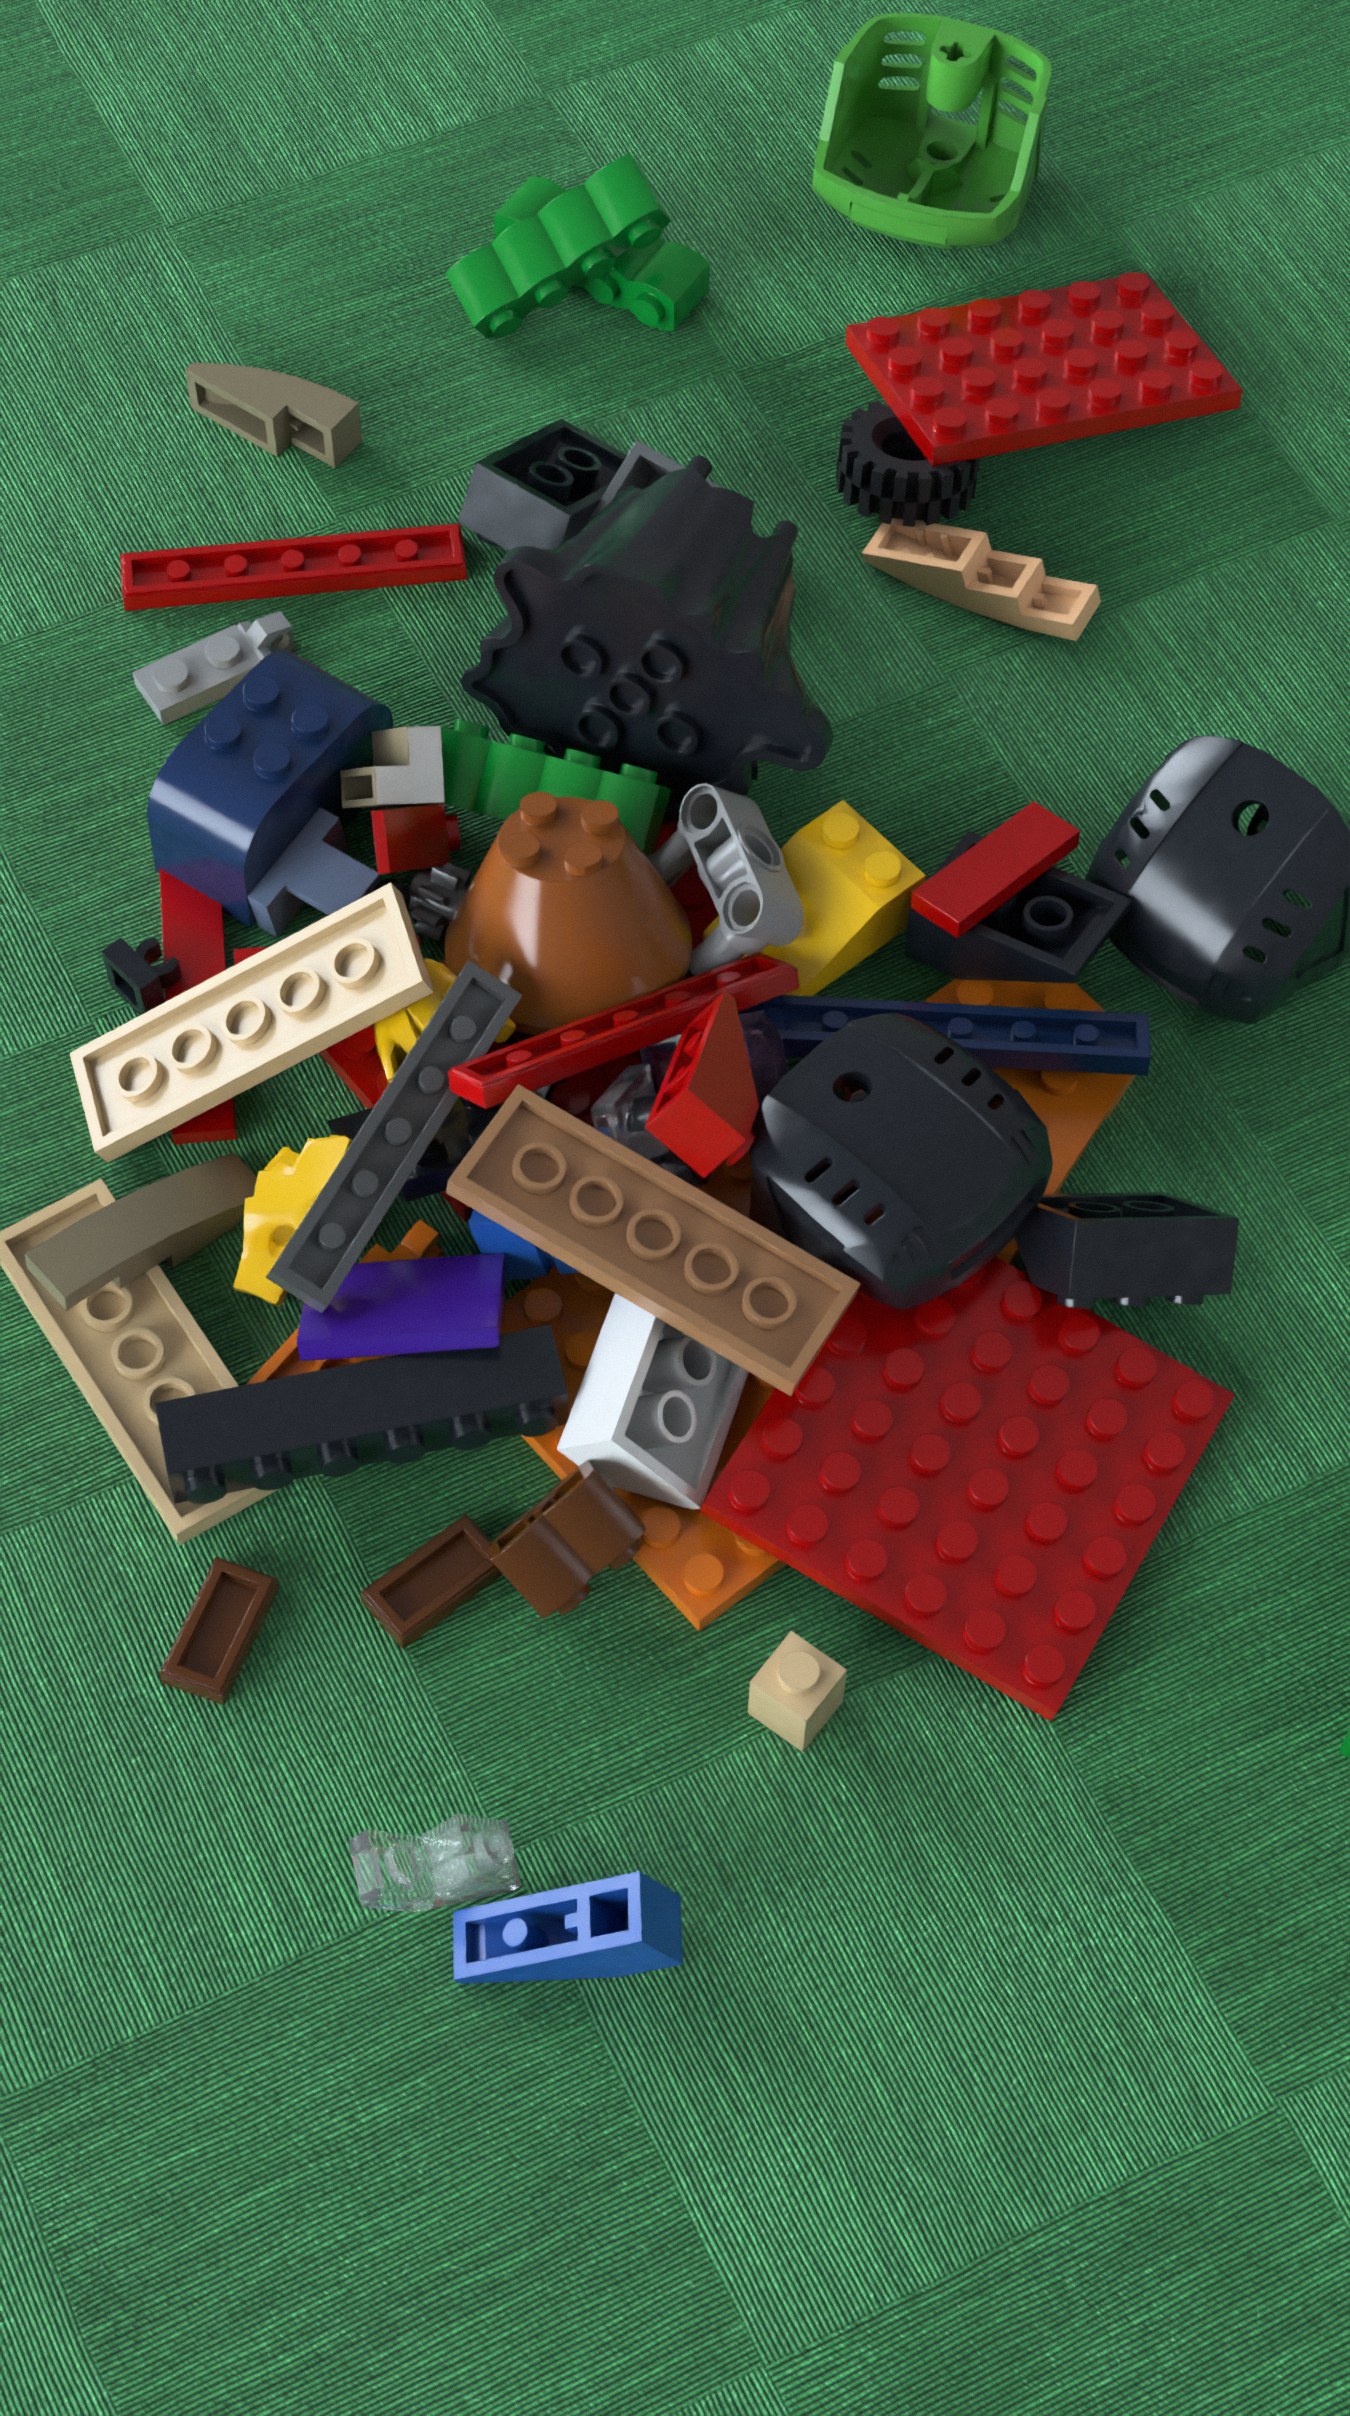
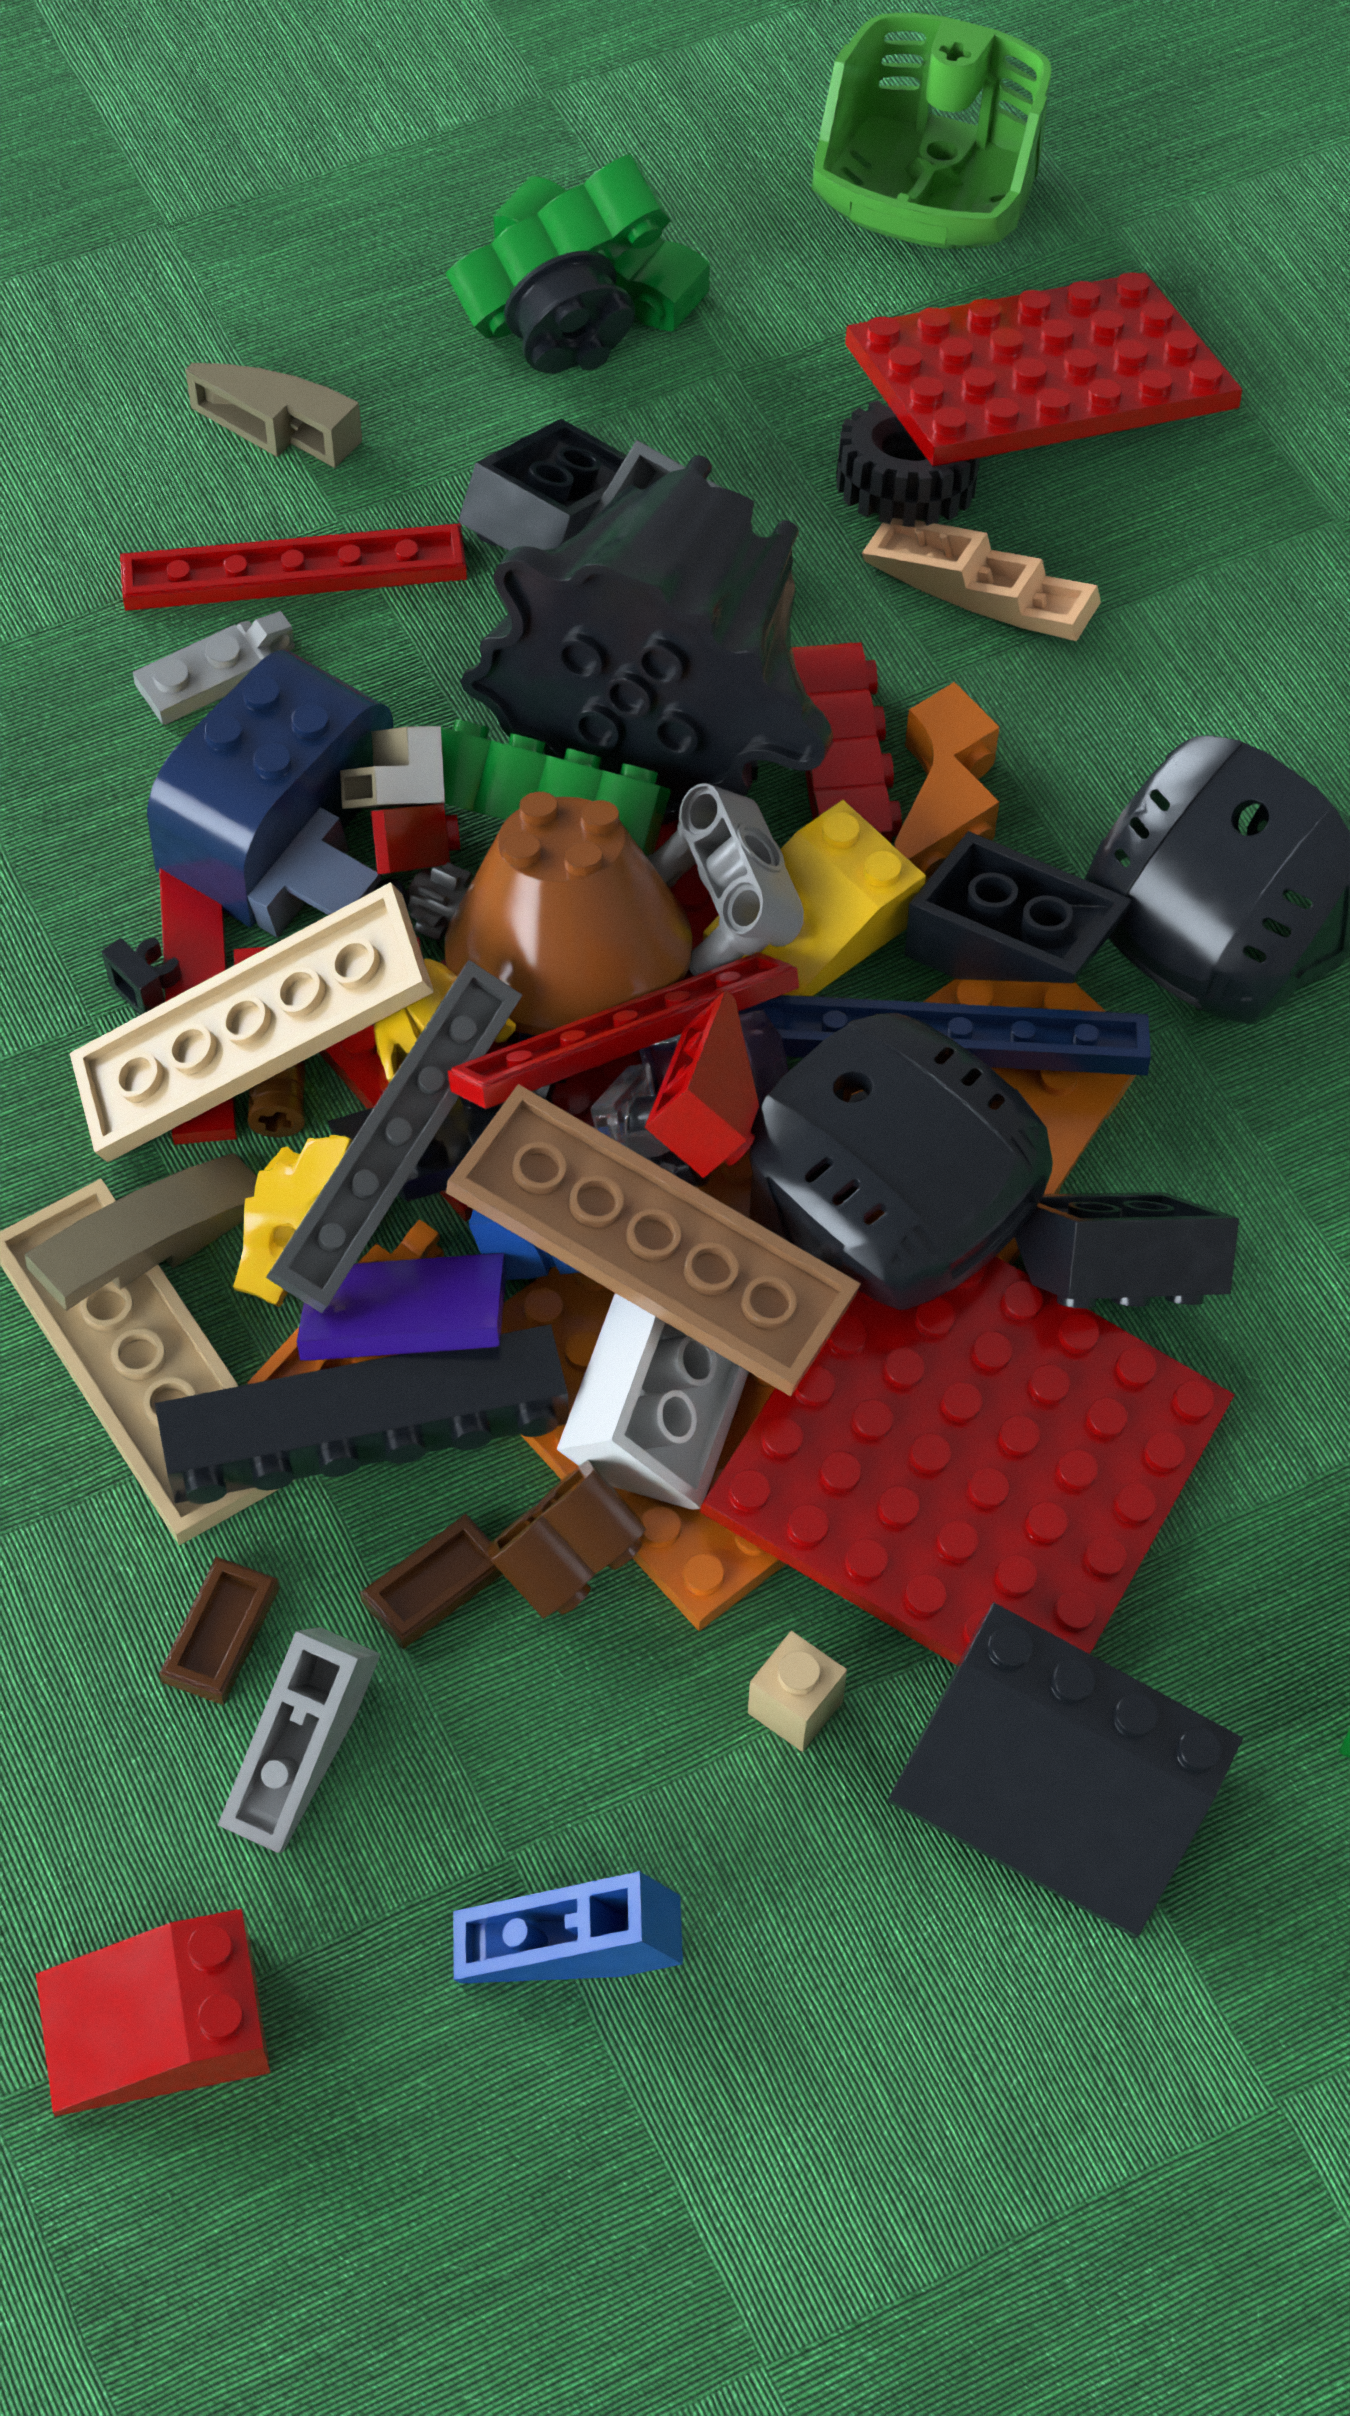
clear slope [349,1814,521,1913] -> none
red tile [910,801,1080,939] -> none
none -> red slope [36,1909,271,2117]
none -> light grey slope [218,1627,381,1853]
none -> reddish brown hinge [248,1060,305,1138]
none -> black wheel [504,251,635,374]
none -> red brick [791,642,902,843]
none -> black slope [887,1602,1243,1939]
none -> orange arch [894,682,1000,883]

